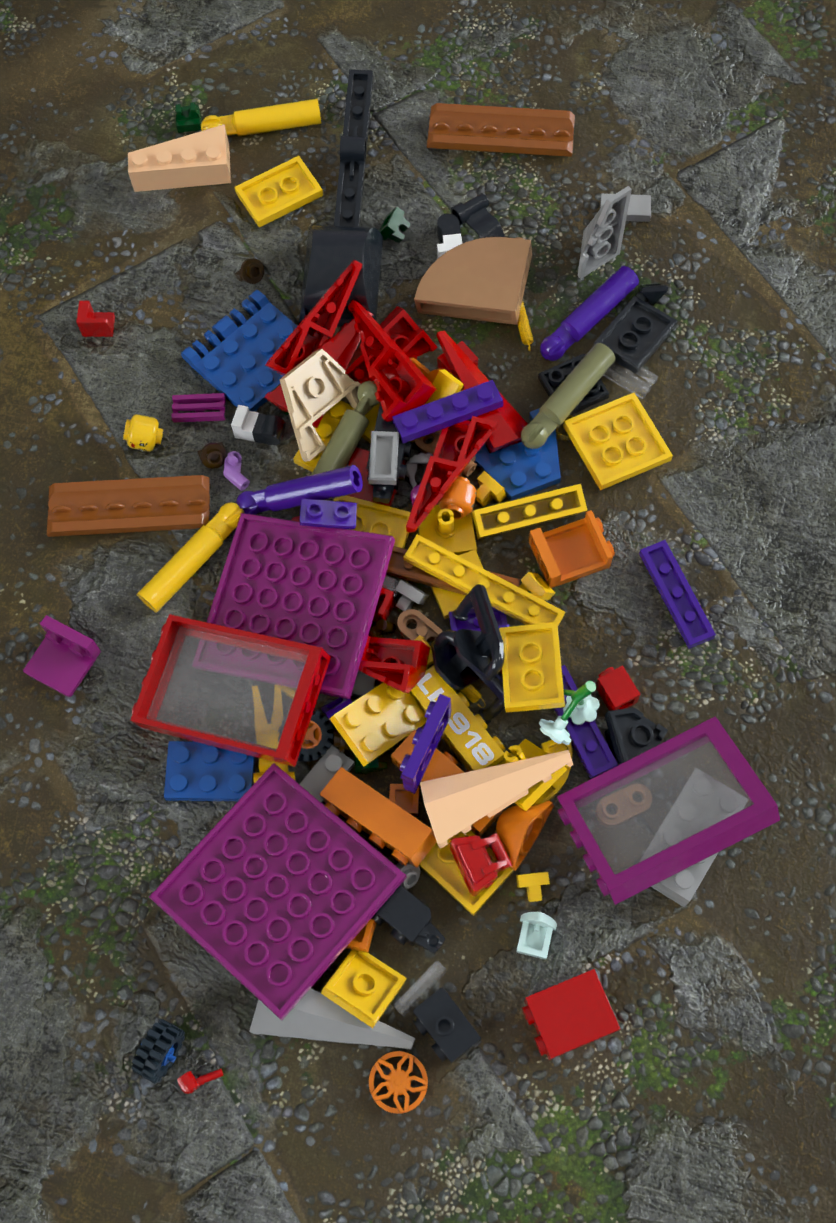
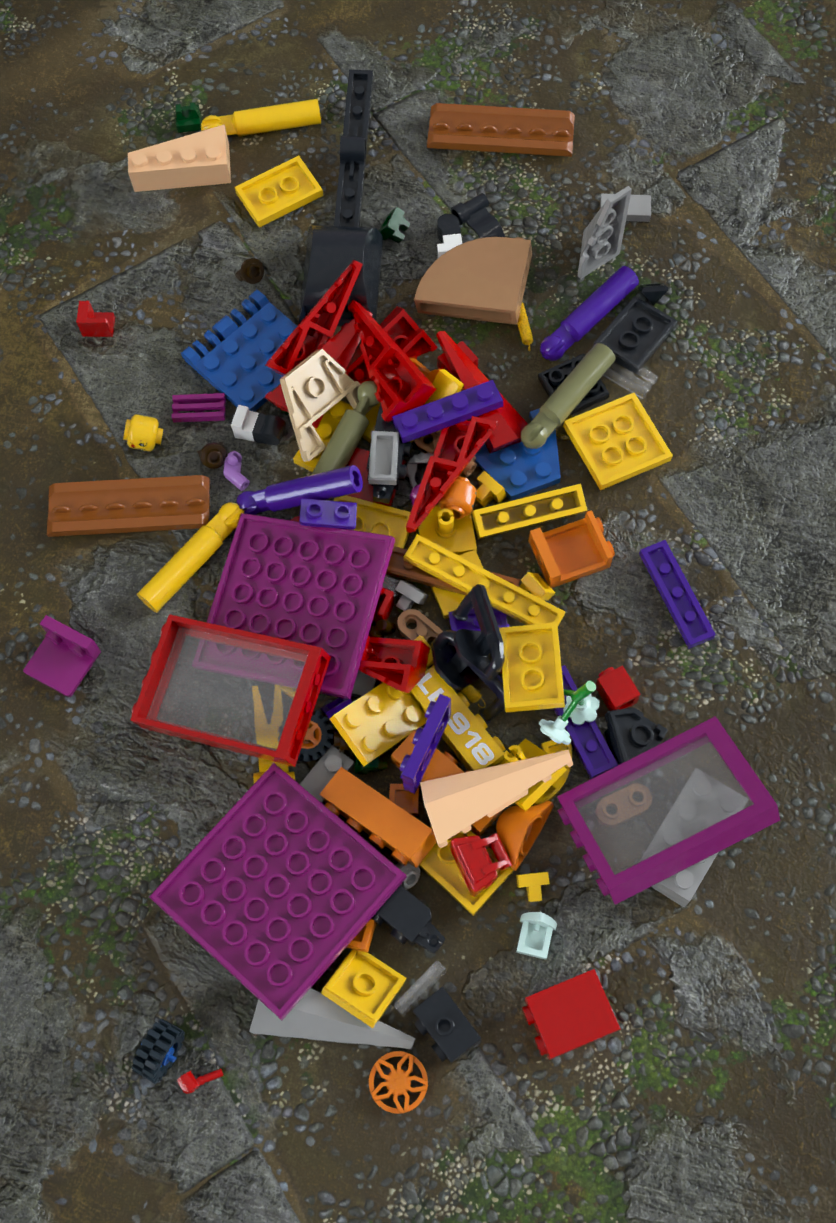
blue plate [164,741,255,802] -> none

